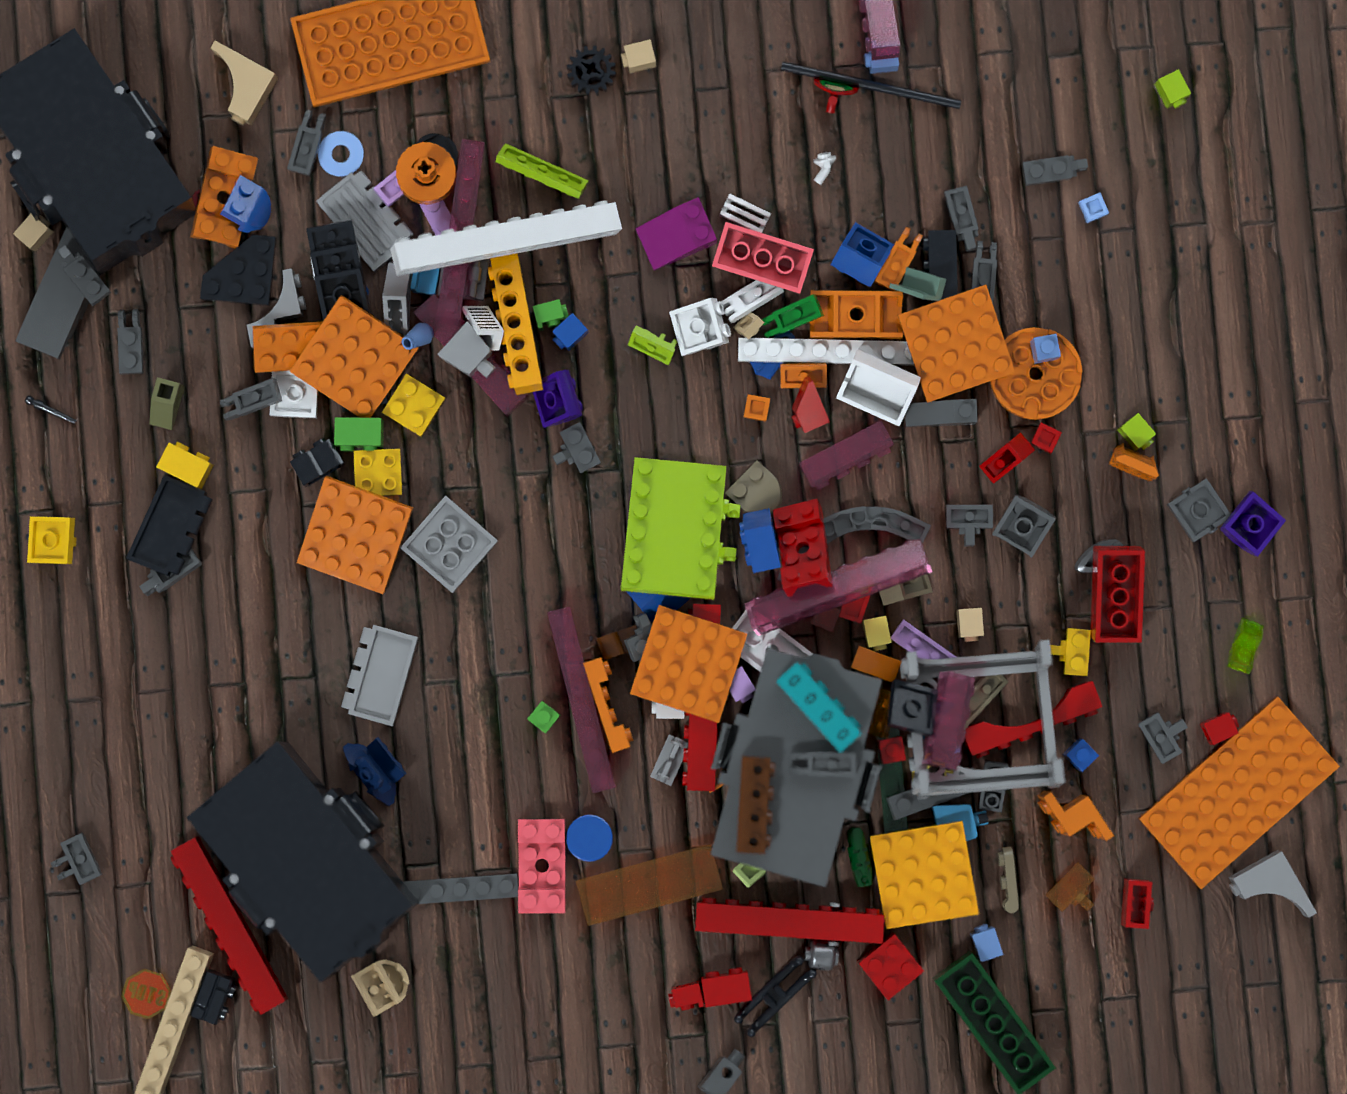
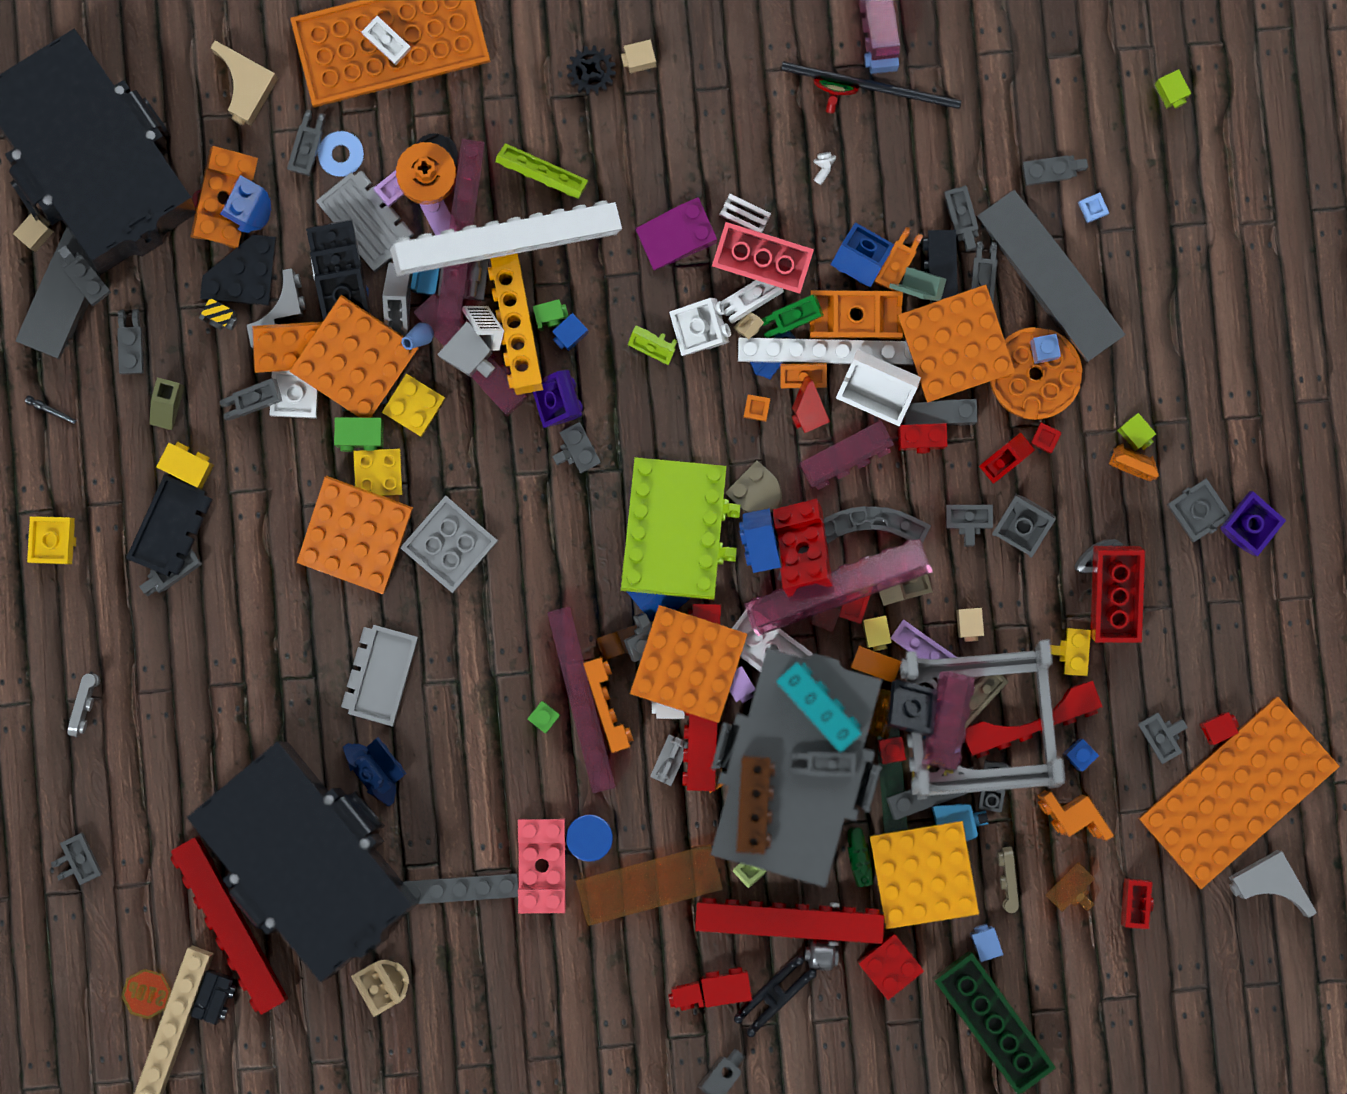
black brick [290,438,345,487] -> none
clear neon green slope [1227,618,1264,674] -> none
none -> light grey plate [68,674,100,737]
none -> brick [199,298,238,331]
none -> white plate [361,16,411,65]
none -> red brick [898,423,948,454]
none -> dark grey slope [977,190,1126,362]

